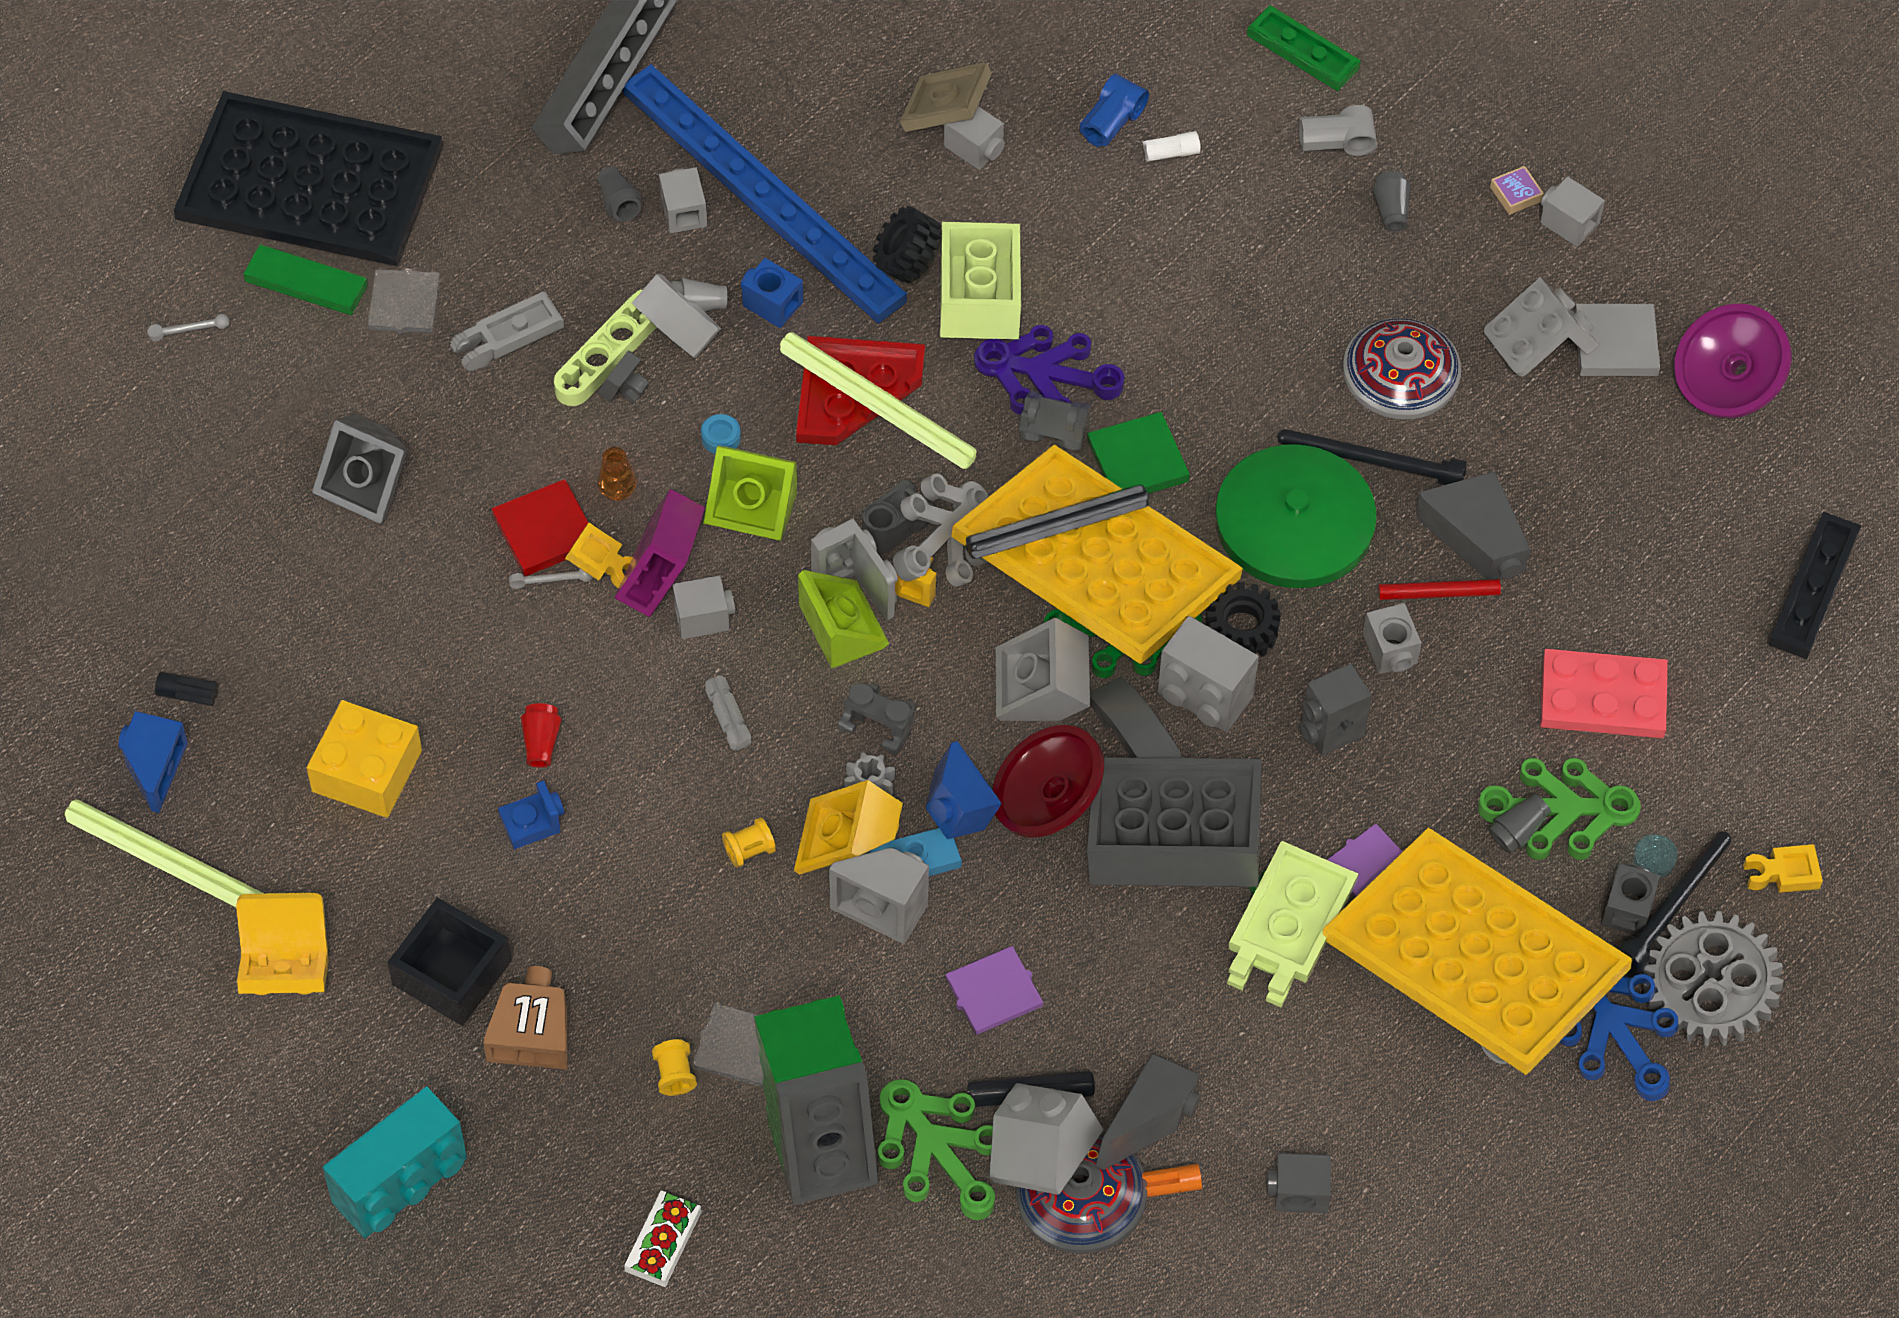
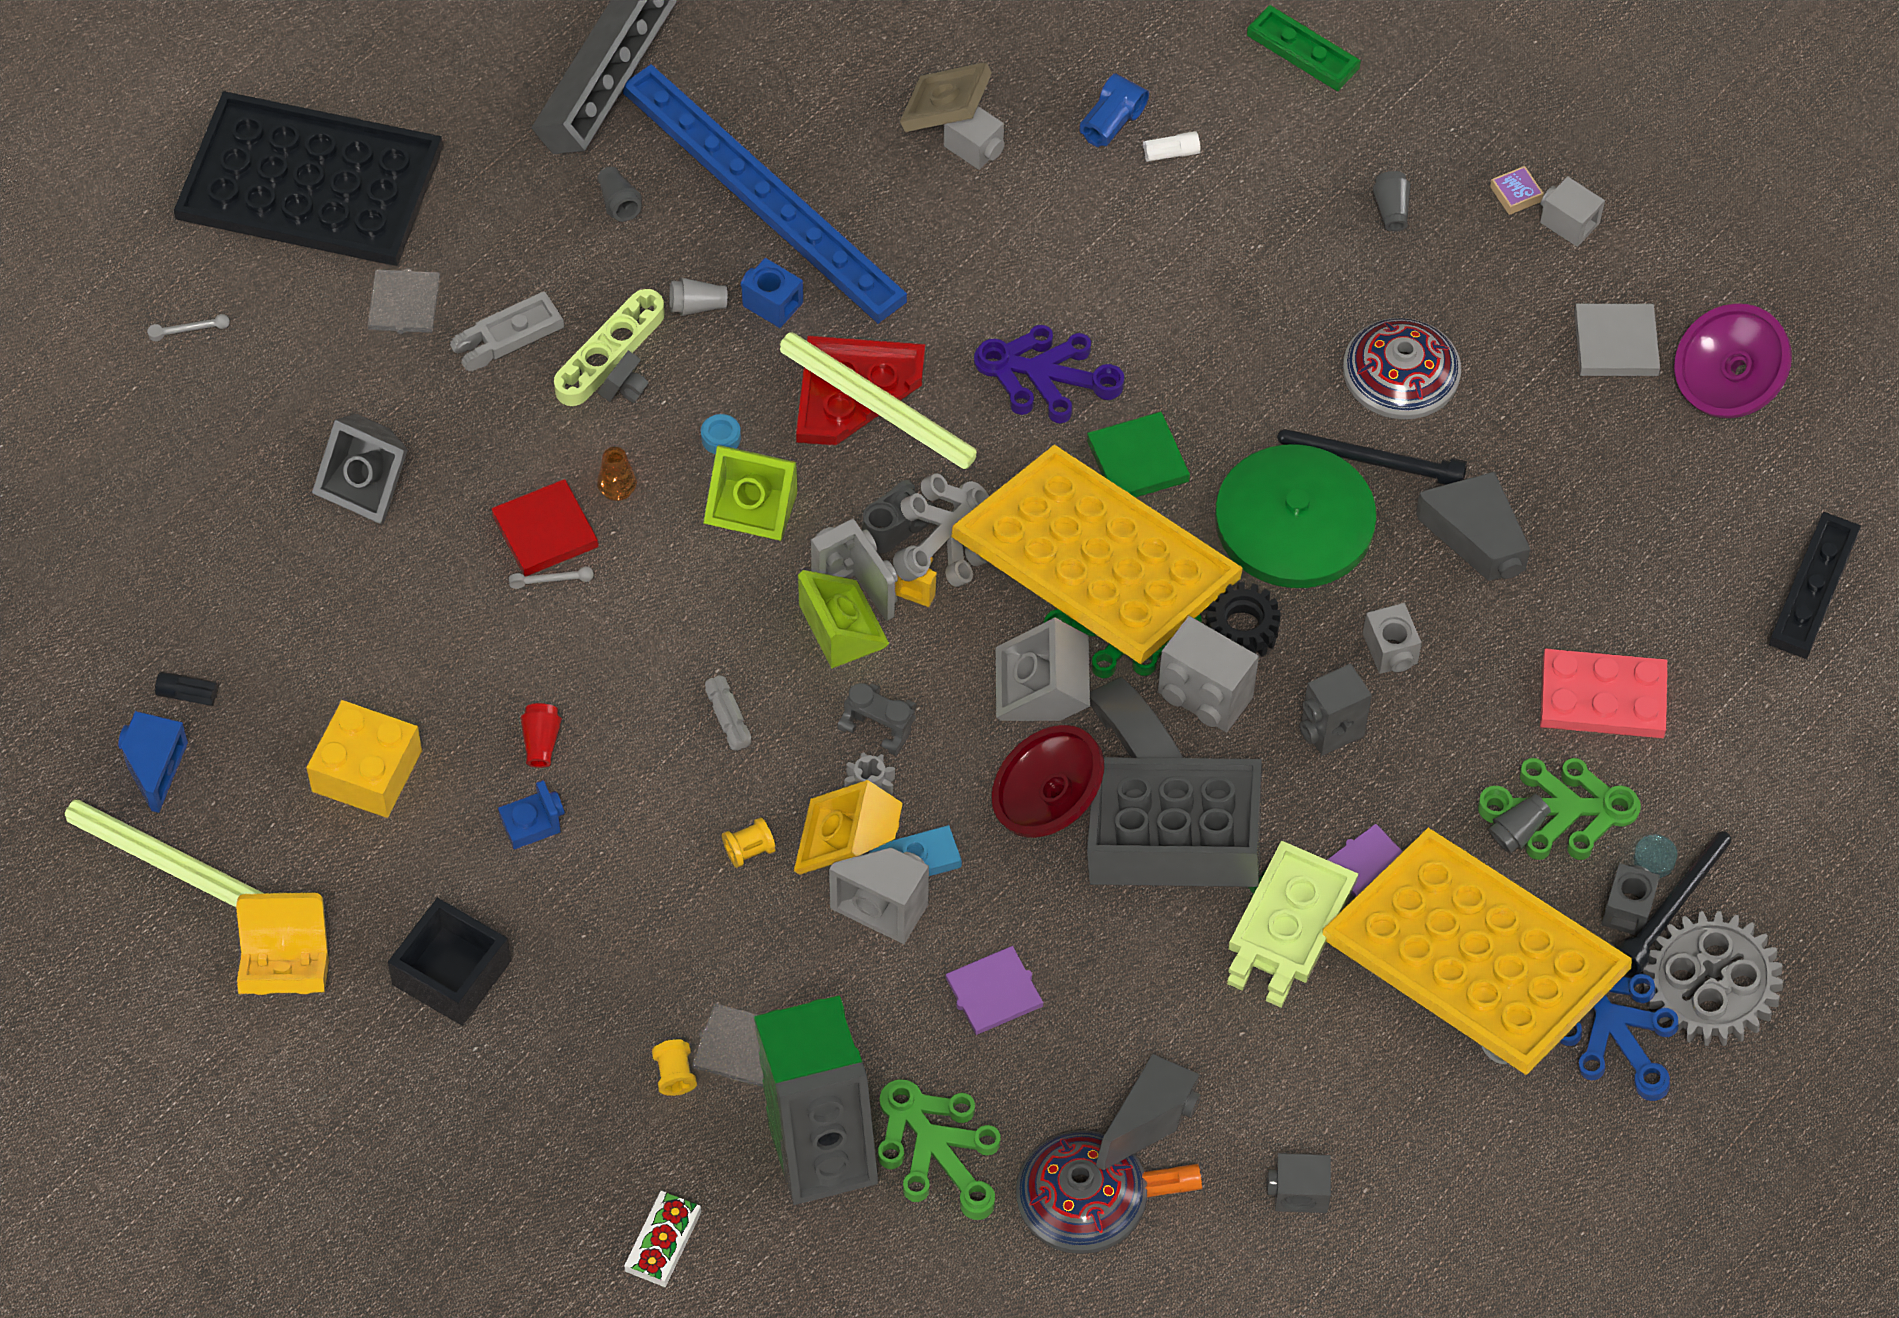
green tile [243,244,368,316] -> none
teal brick [322,1086,467,1239] -> none
medium nougat torso [483,966,569,1070] -> none
yellow plate [565,523,633,588] -> none
magenta slope [614,489,705,617] -> none
light grey slope [632,274,721,358] -> none
light grey brick [659,167,707,233] -> none
light grey brick [672,575,735,639] -> none
black tyre [873,206,942,283] -> none
blue slope [925,741,1002,839] -> none
yellowish green brick [940,222,1021,339] -> none
axle [965,484,1150,559] -> none
black axle [967,1071,1095,1107] -> none
light grey slope [990,1083,1104,1195] -> none
dark grey piece [1019,391,1092,450] -> none
light grey piece [1299,105,1377,156] -> none
red bar [1378,579,1501,600] -> none
light grey bracket [1484,277,1599,377] -> none
yellow plate [1743,844,1823,893] -> none

